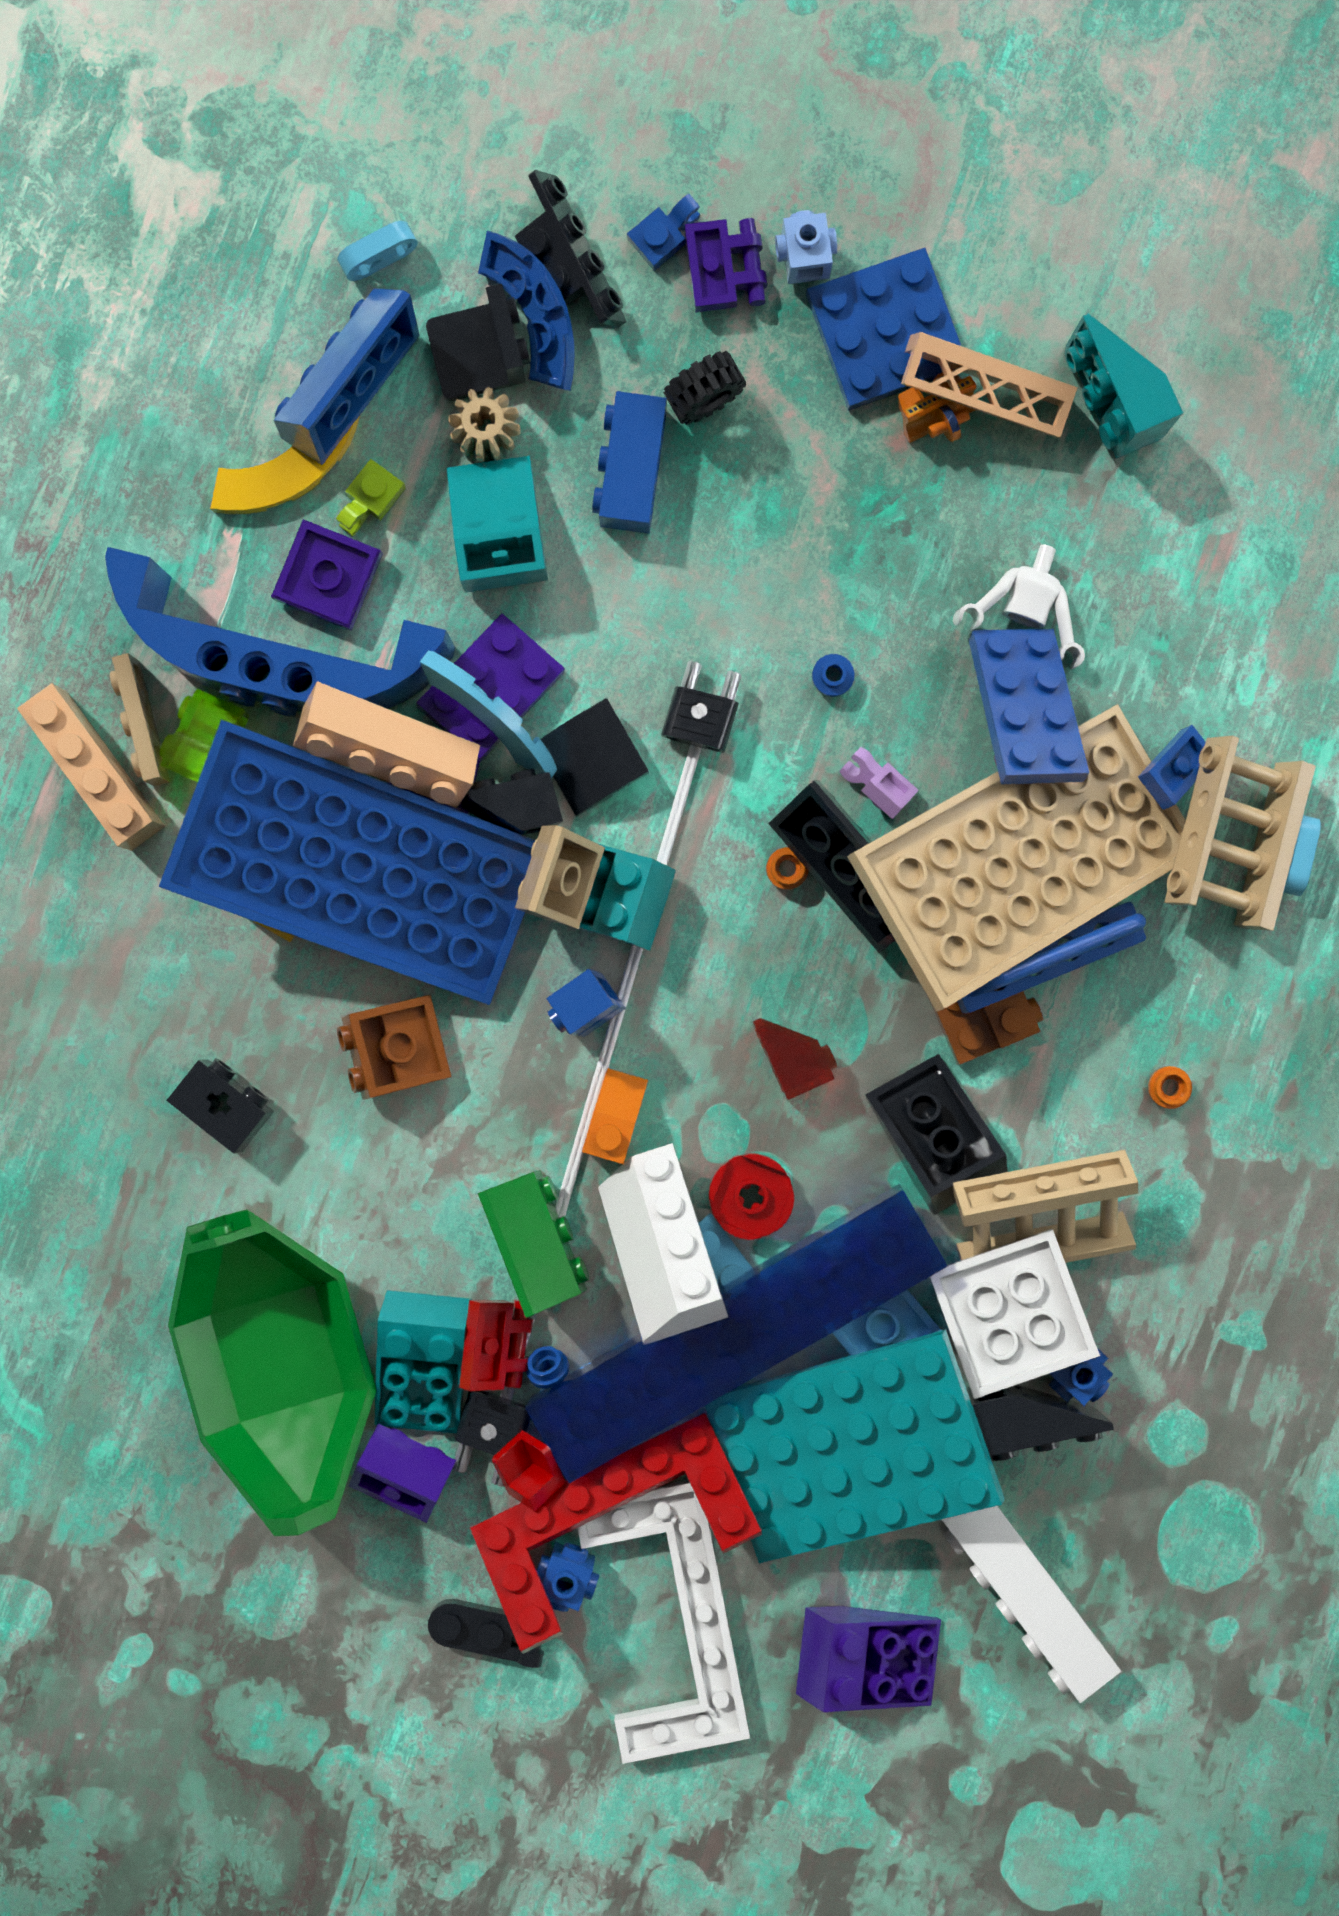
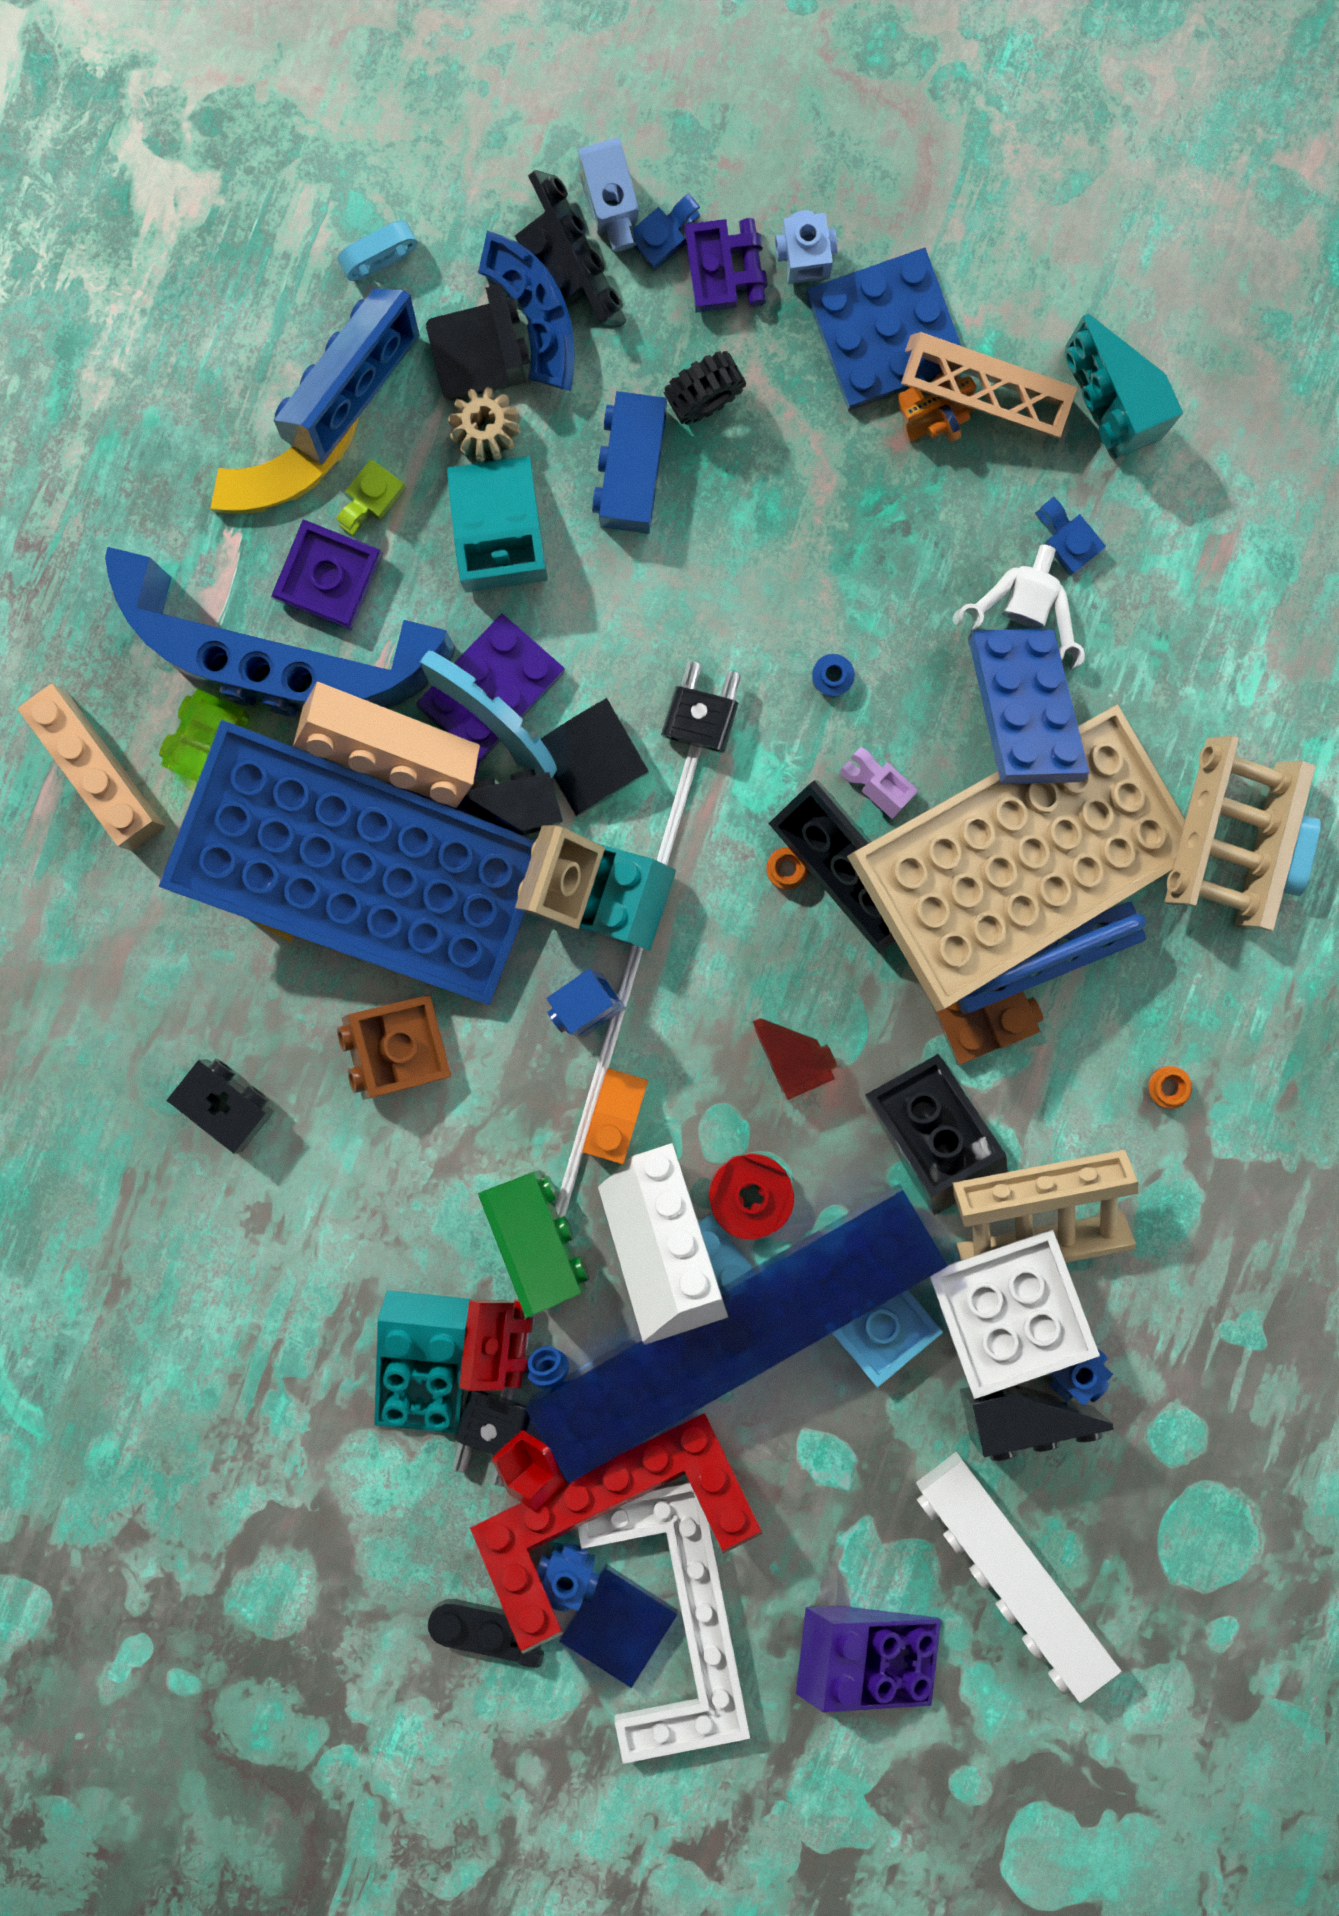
tan plate [110,653,170,786] -> none
green panel [168,1209,377,1536] -> none
dark purple brick [349,1424,456,1523] -> none
teal plate [703,1329,1005,1564] -> none
blue plate [1138,724,1206,810] -> none
none -> clear blue plate [559,1564,678,1688]
none -> light blue torso [578,137,639,252]
none -> blue plate [1035,497,1106,576]

